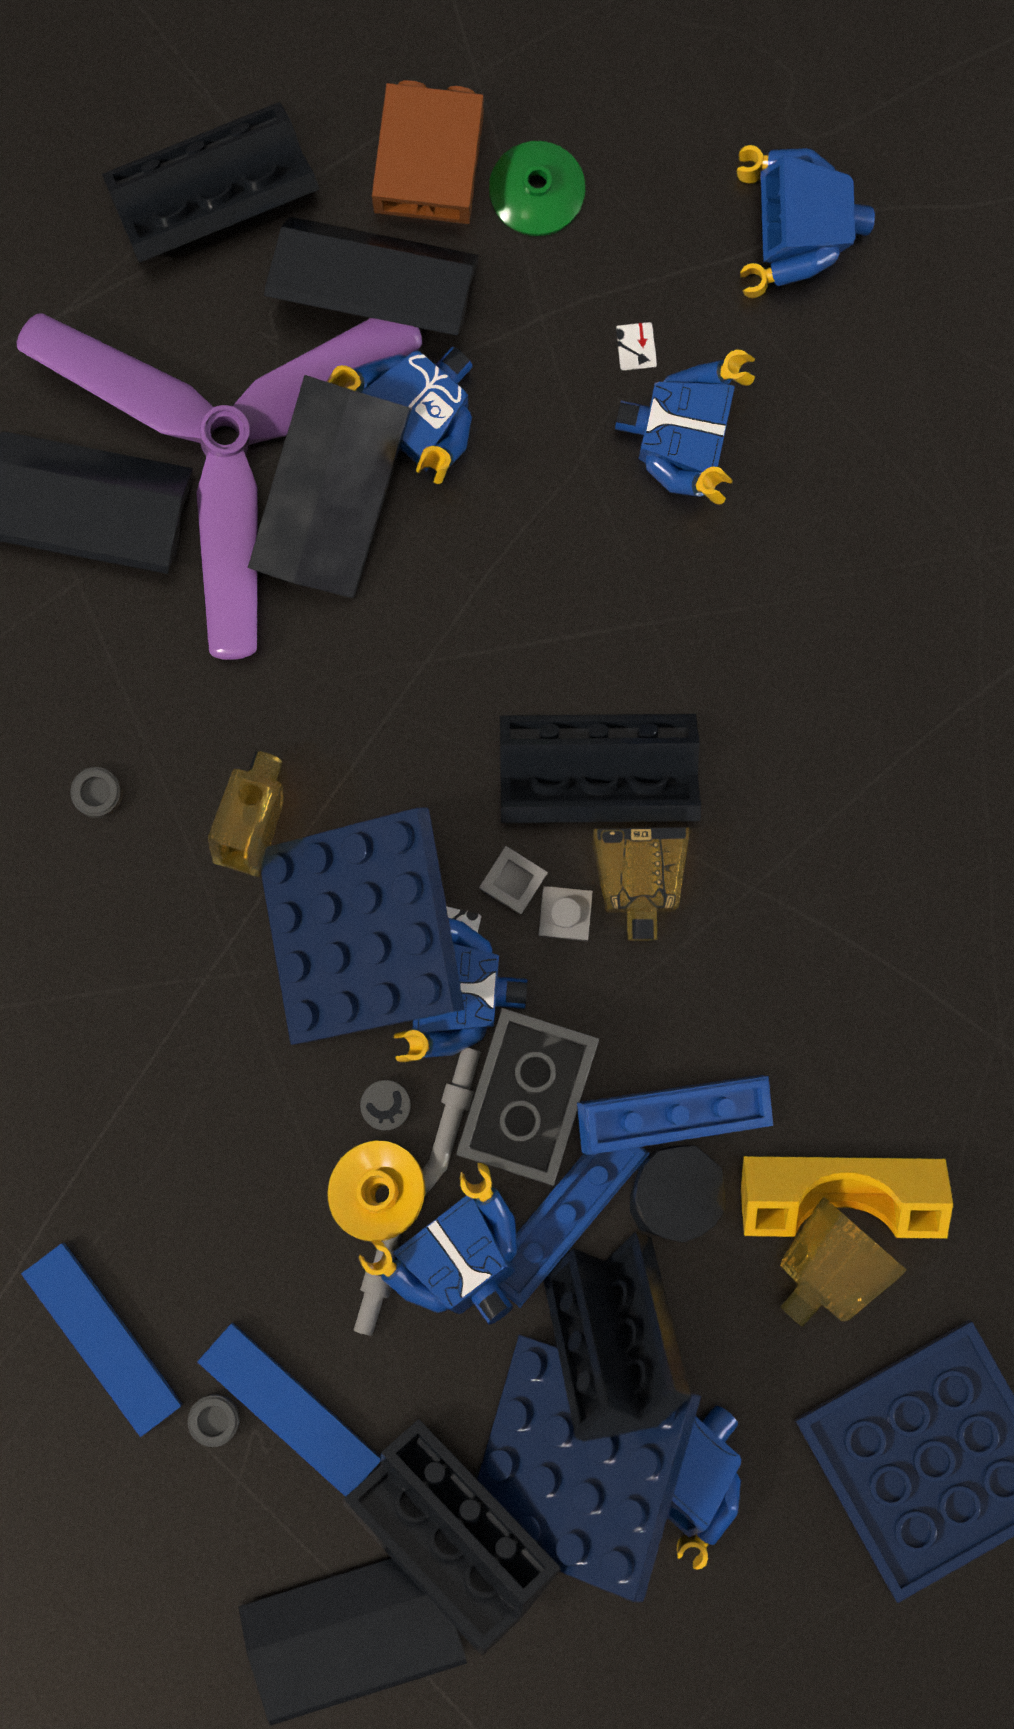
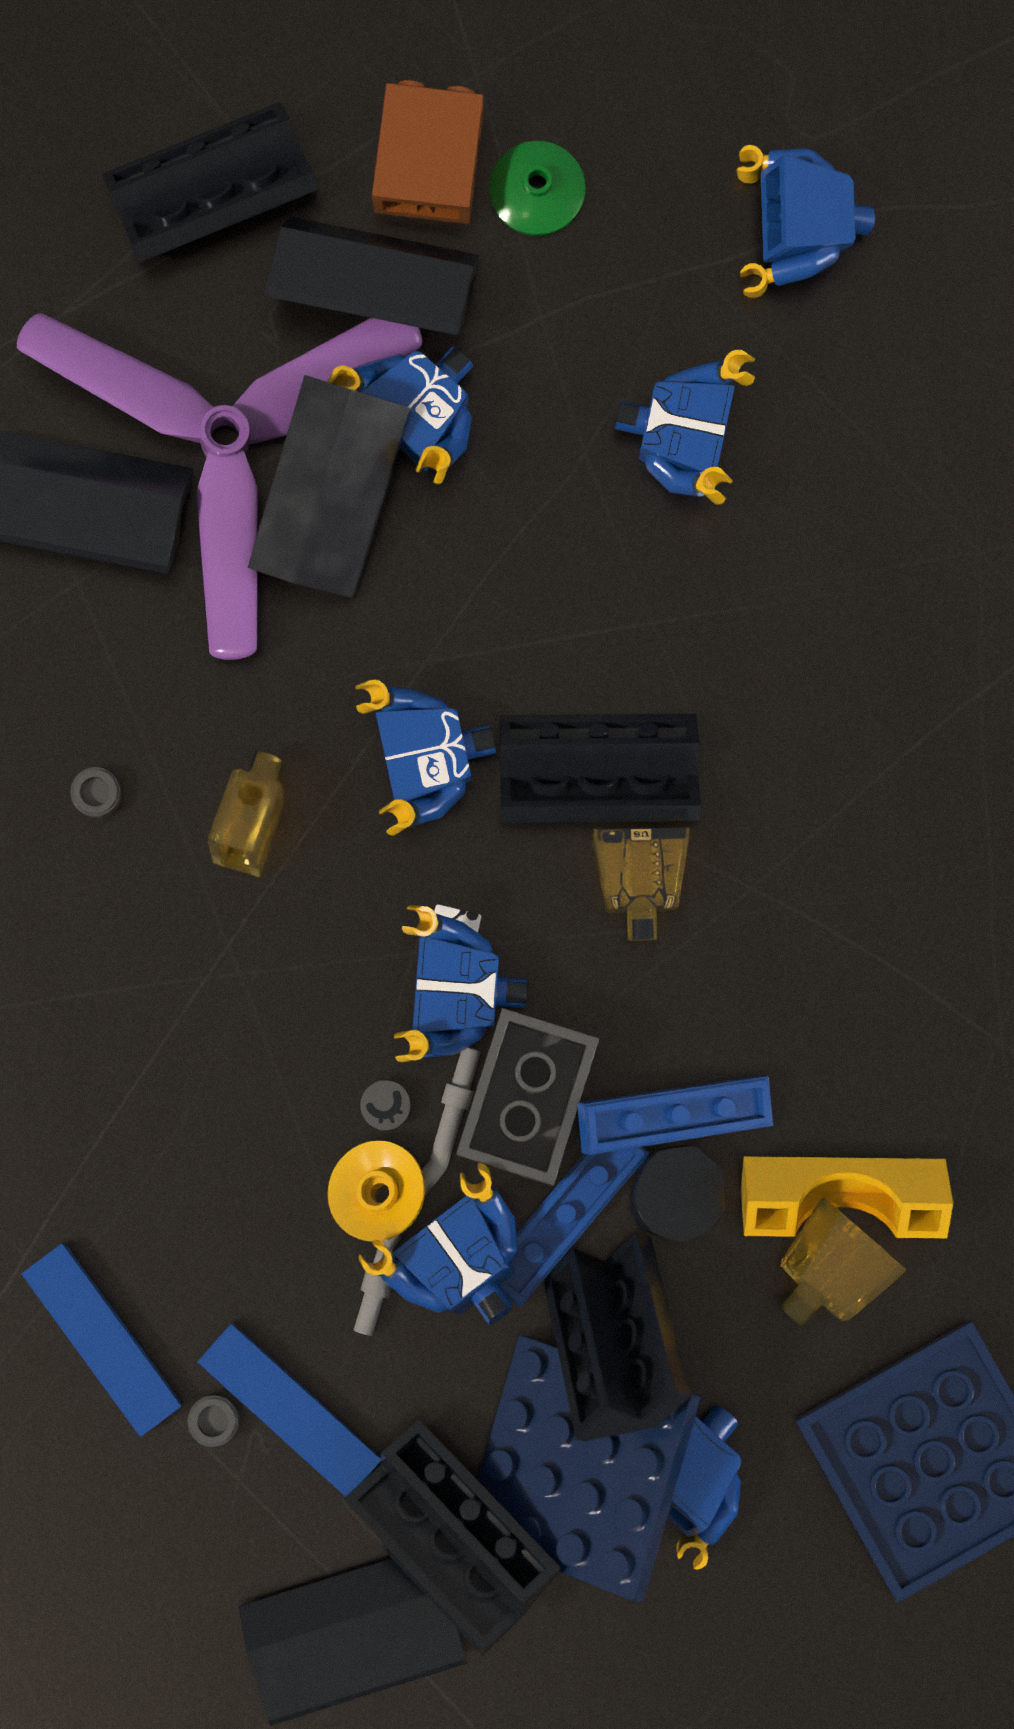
dark blue plate [257,808,465,1045] -> none
light grey plate [479,846,548,915] -> none
light grey plate [538,886,593,941] -> none
white sticker [616,322,657,370] -> none
none -> blue torso [355,679,496,836]

